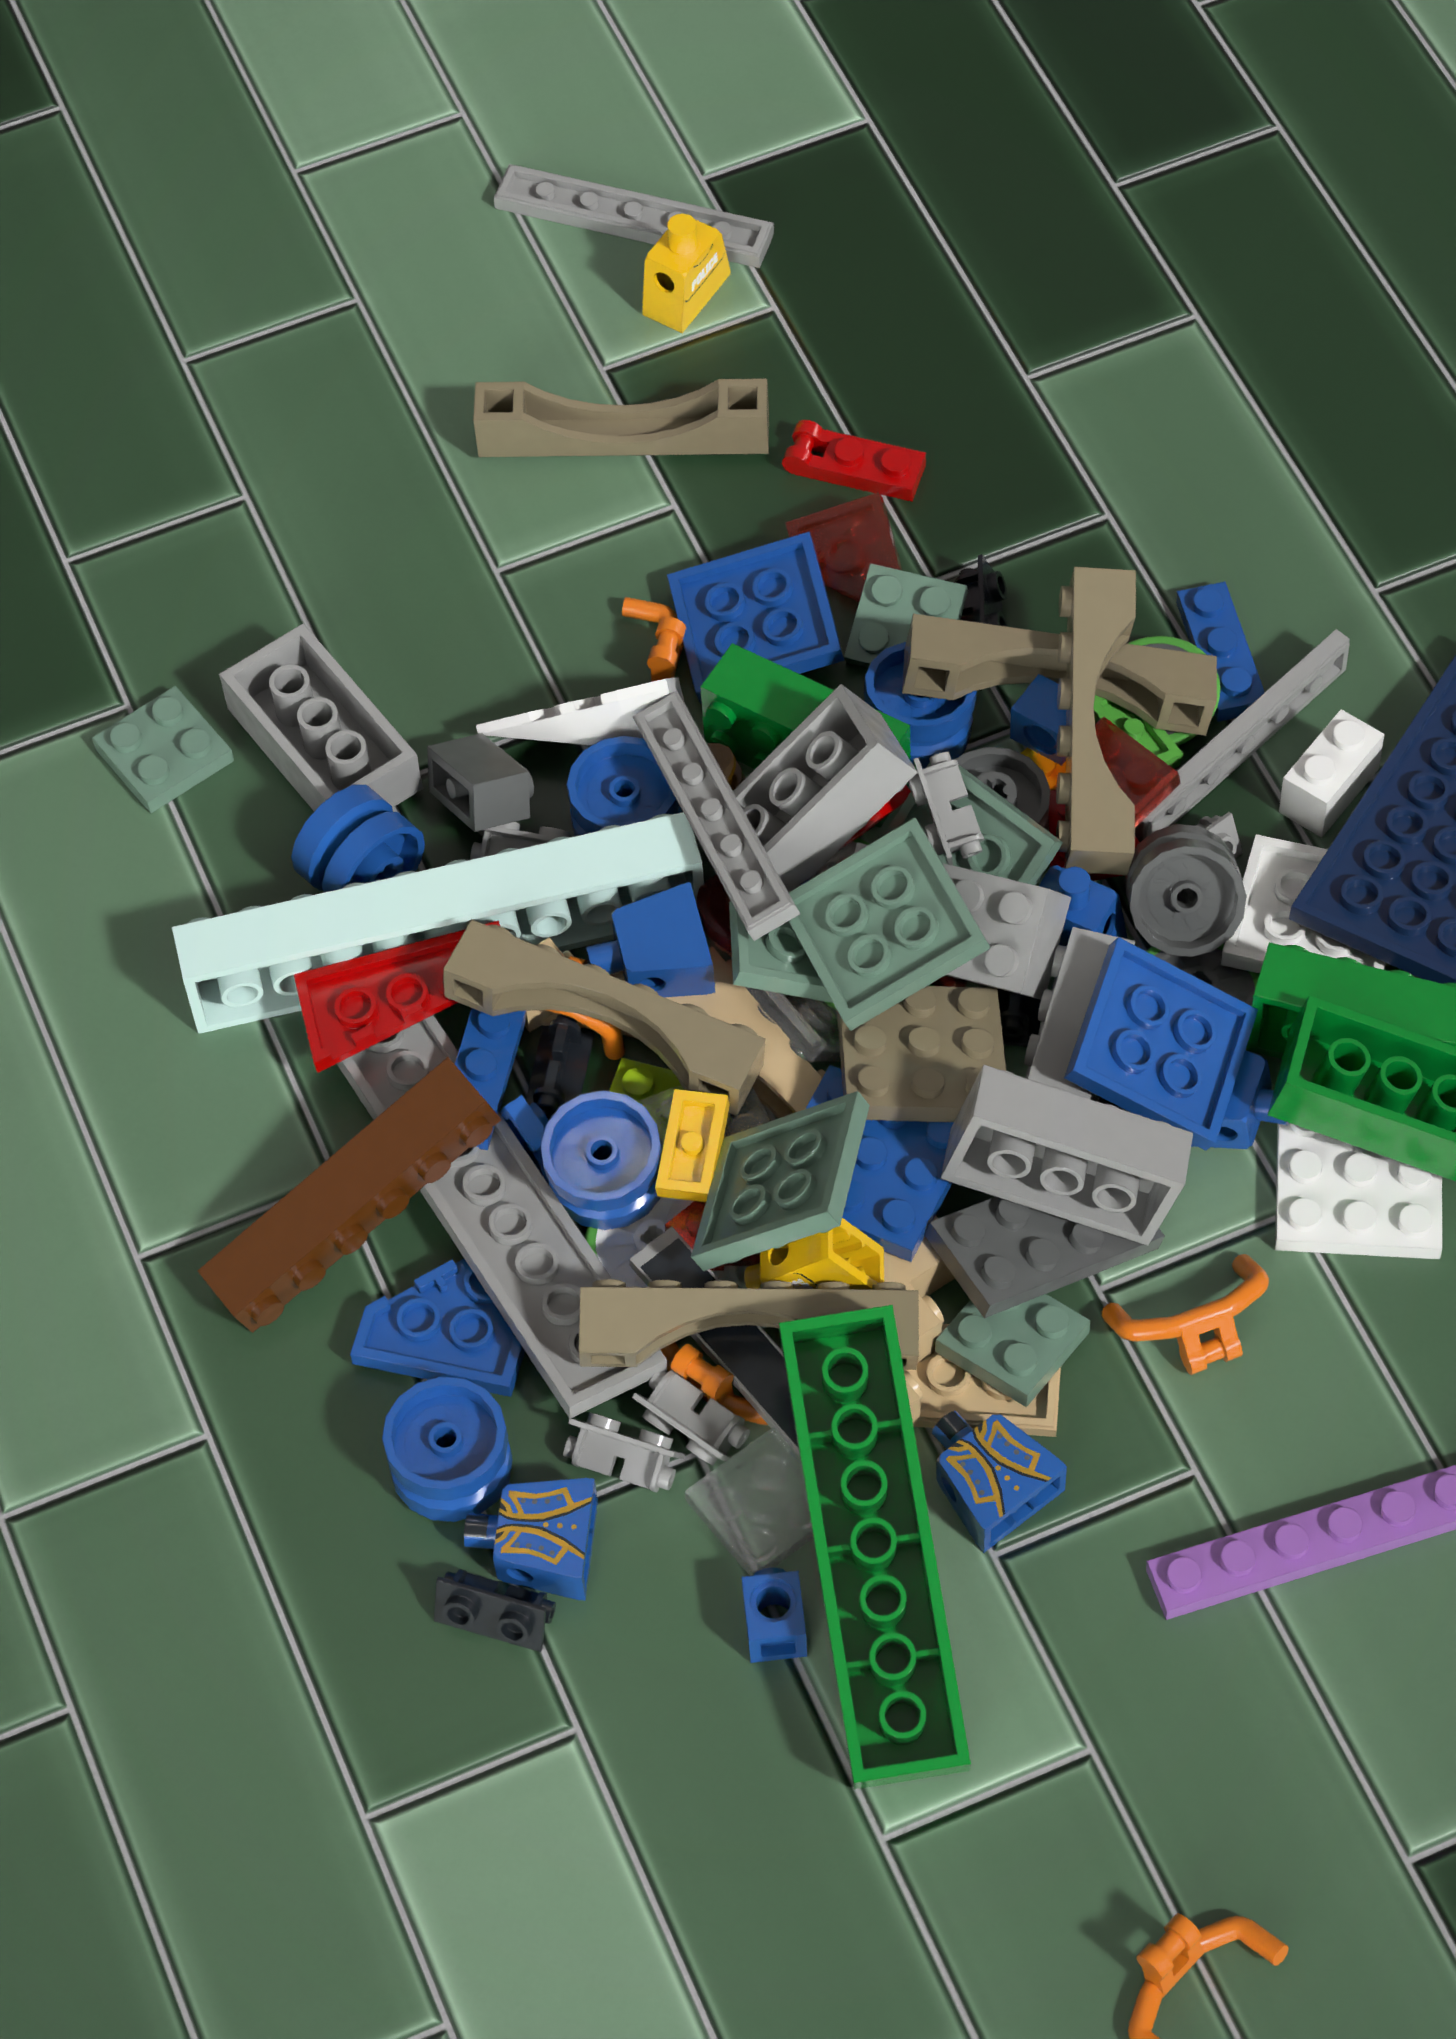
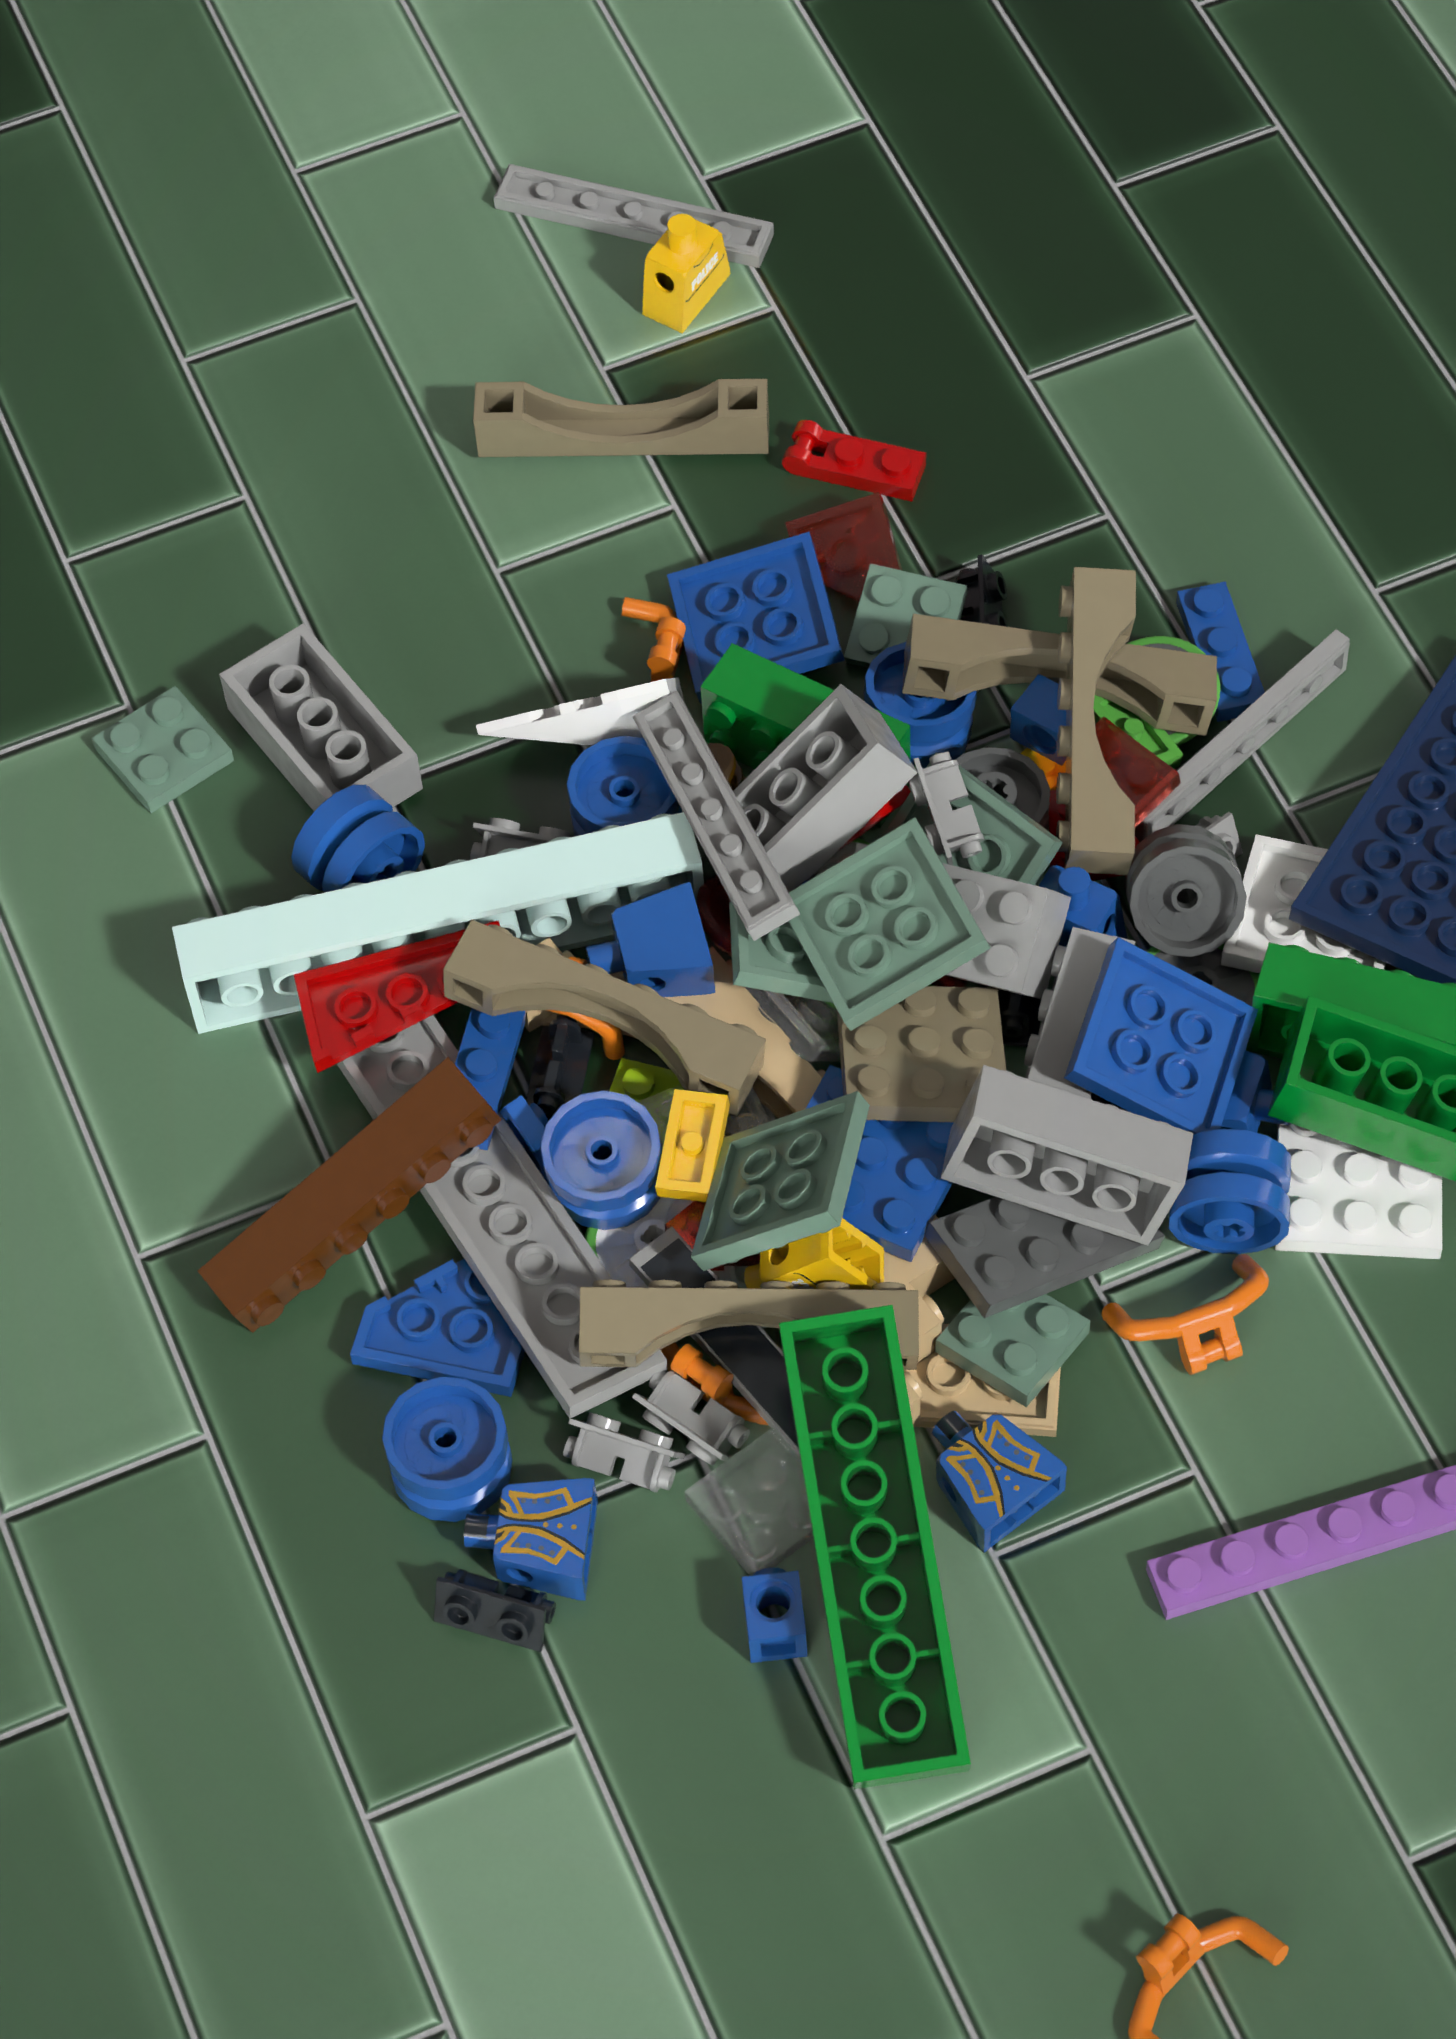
dark grey brick [427,733,534,832] -> none
white brick [1279,709,1384,838] -> none
none -> blue wheel [1169,1129,1291,1254]

